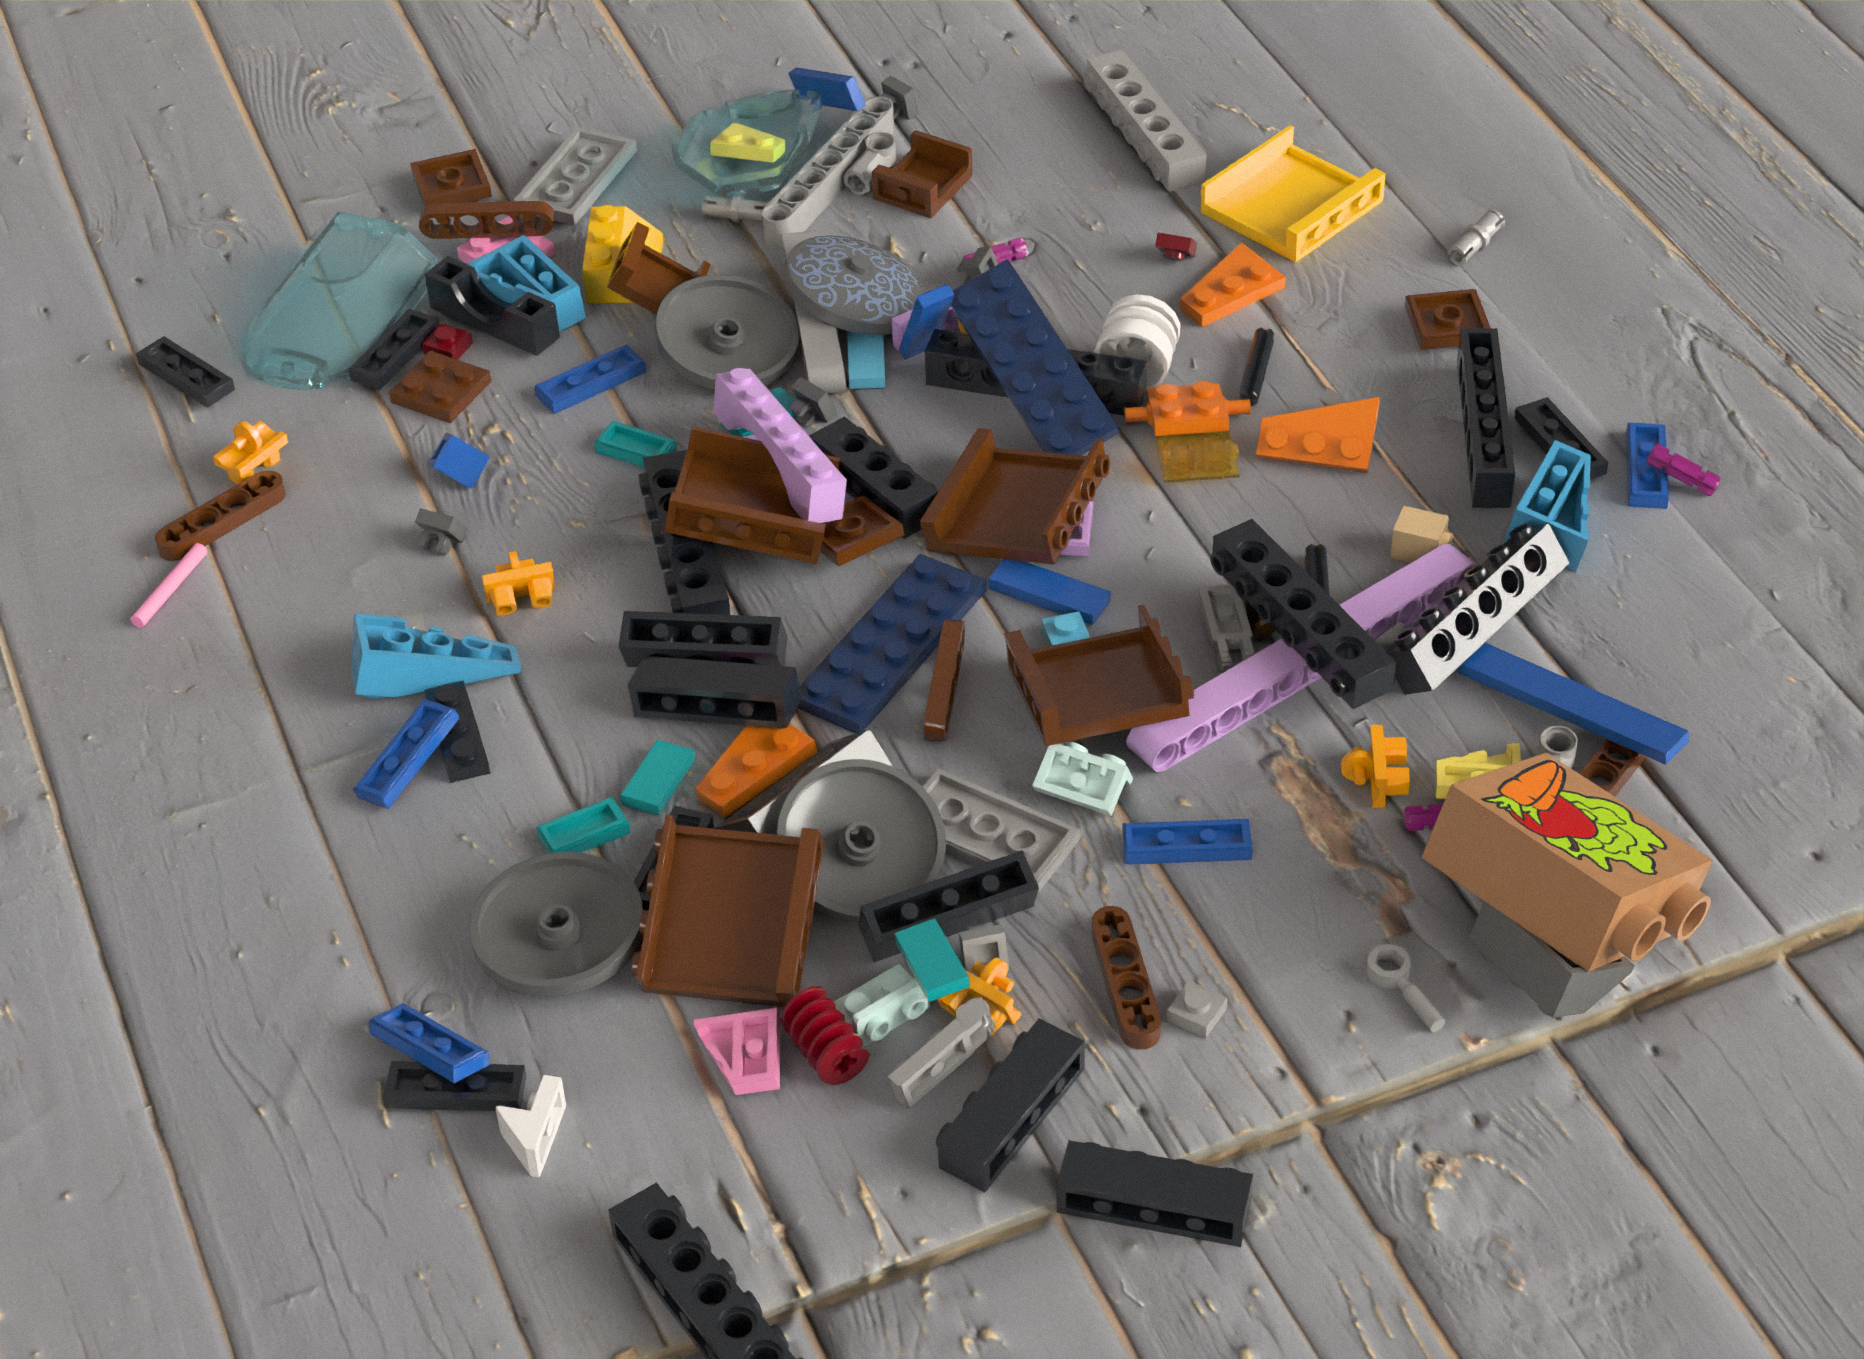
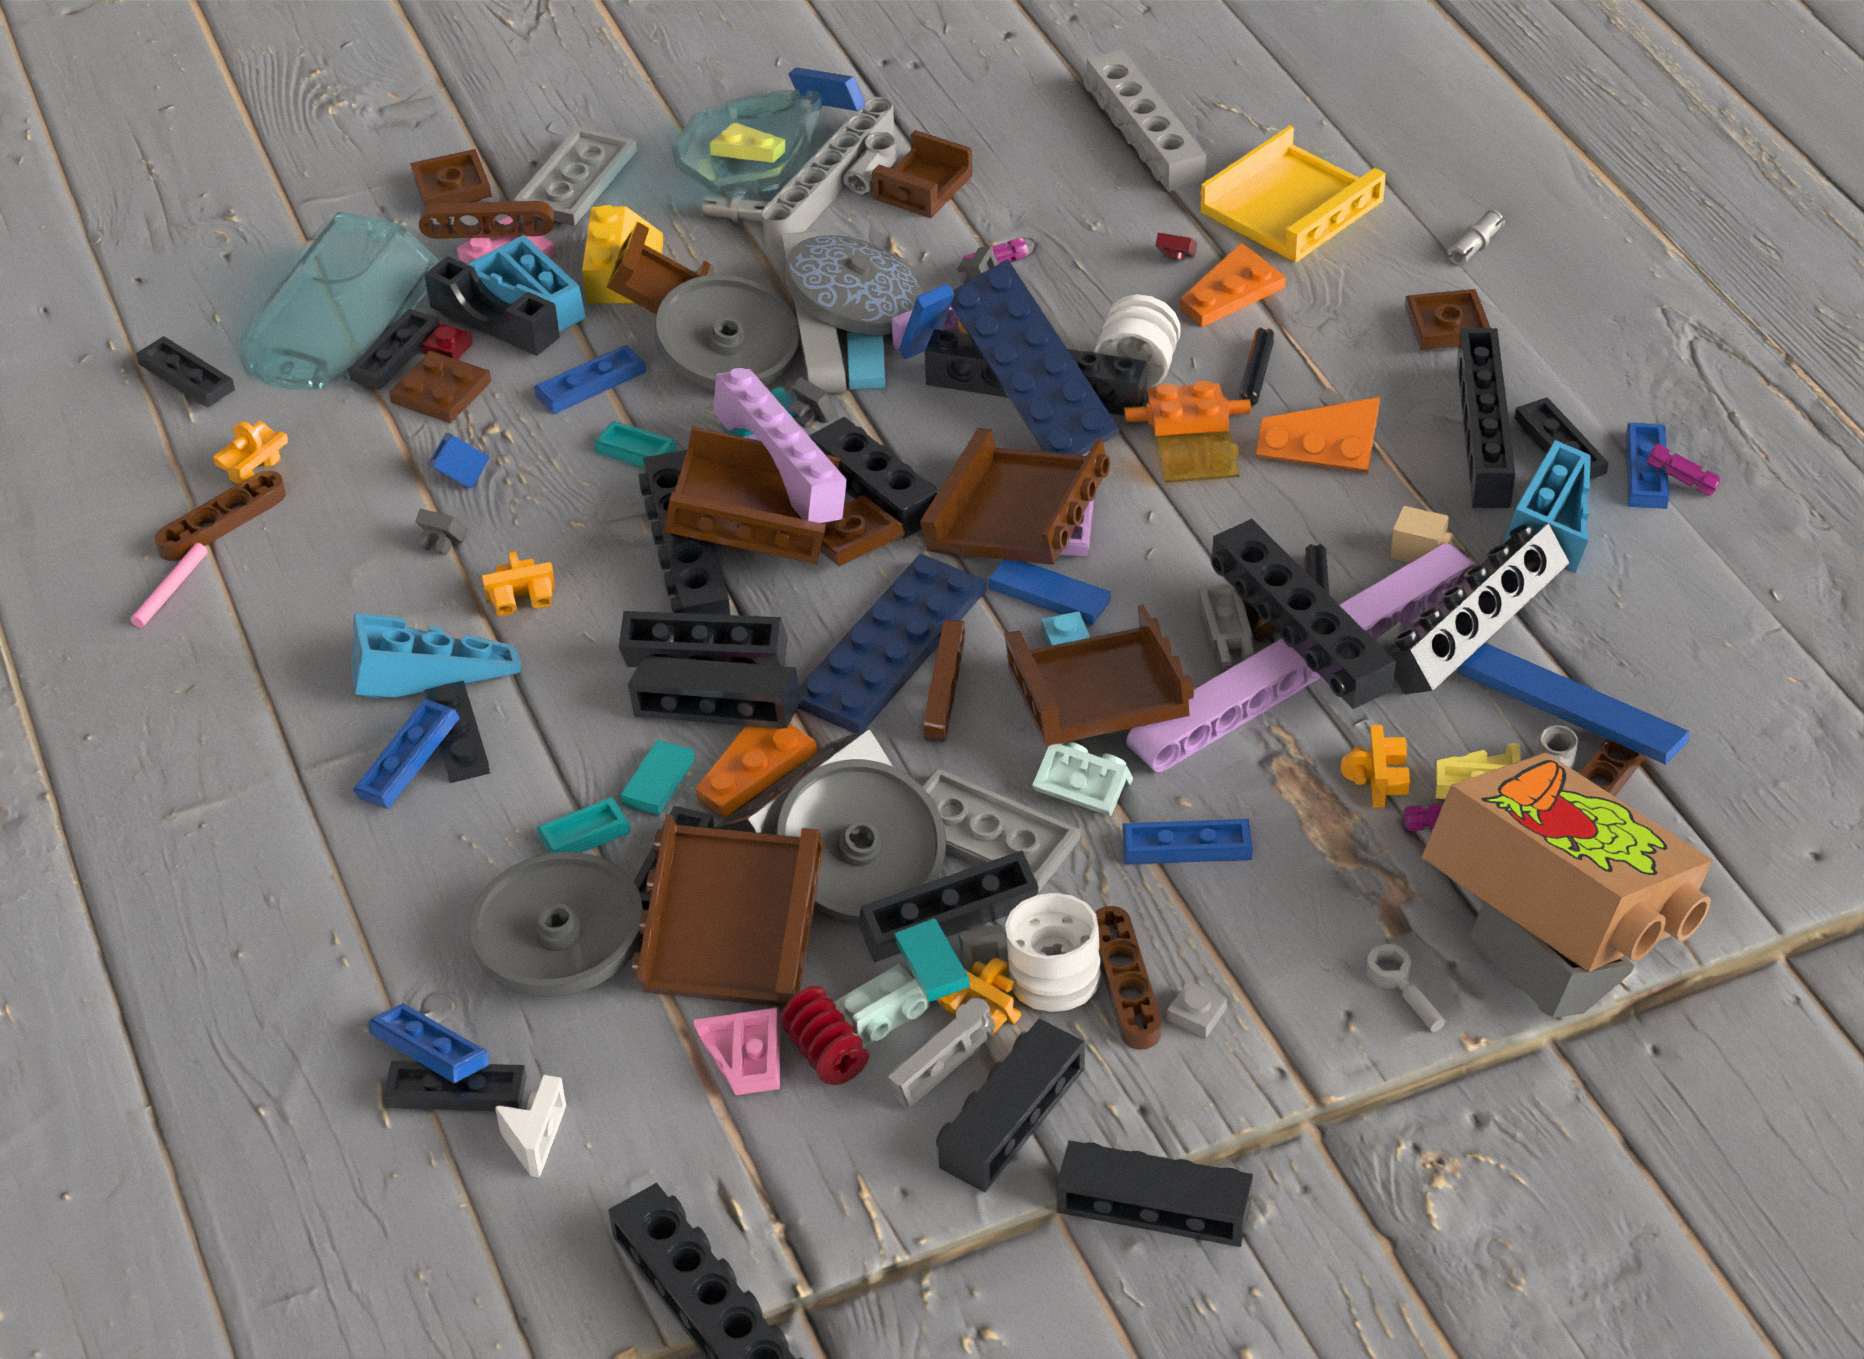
dark grey tile [880,76,918,120] -> none
none -> white wheel [1005,893,1101,1012]

